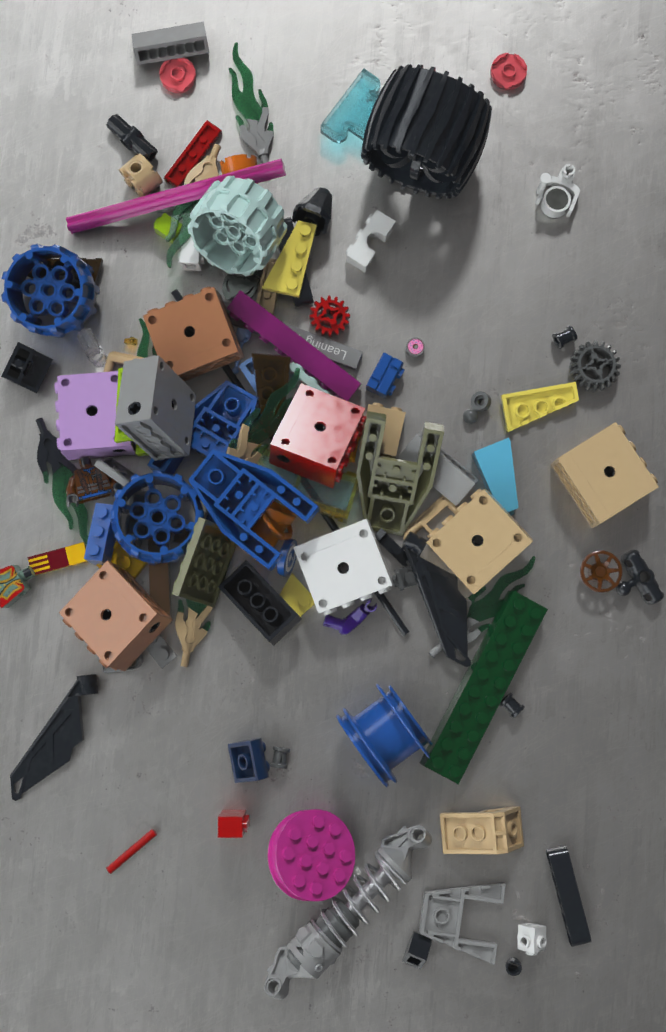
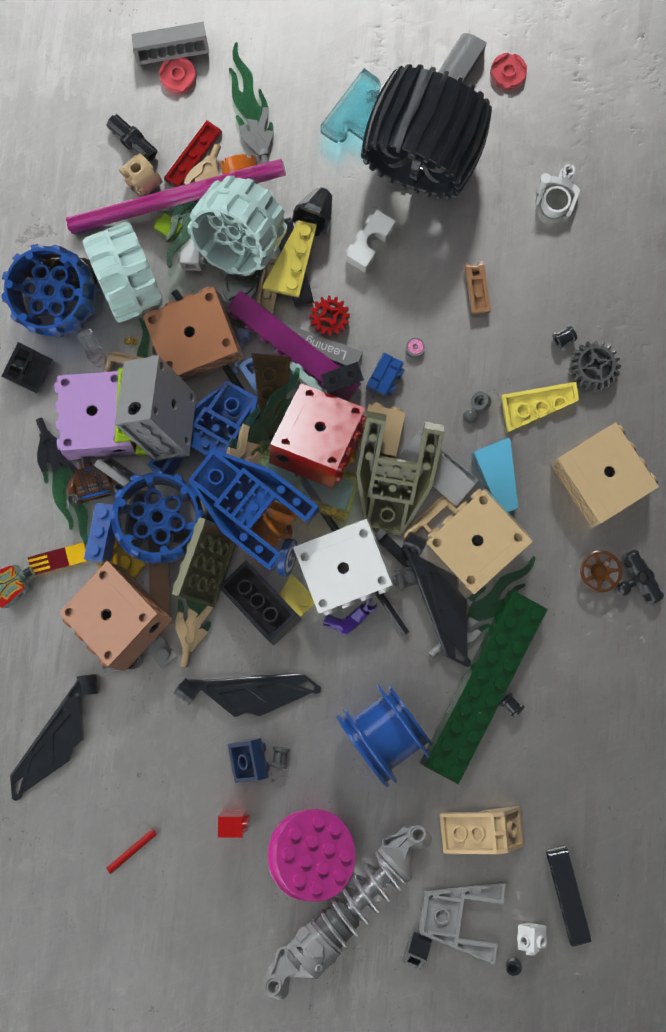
none -> light aqua wheel [83,222,163,323]
none -> black wing [173,673,321,717]
none -> black brick [321,362,365,393]
none -> light grey brick [438,33,487,83]
none -> medium nougat plate [464,262,491,315]

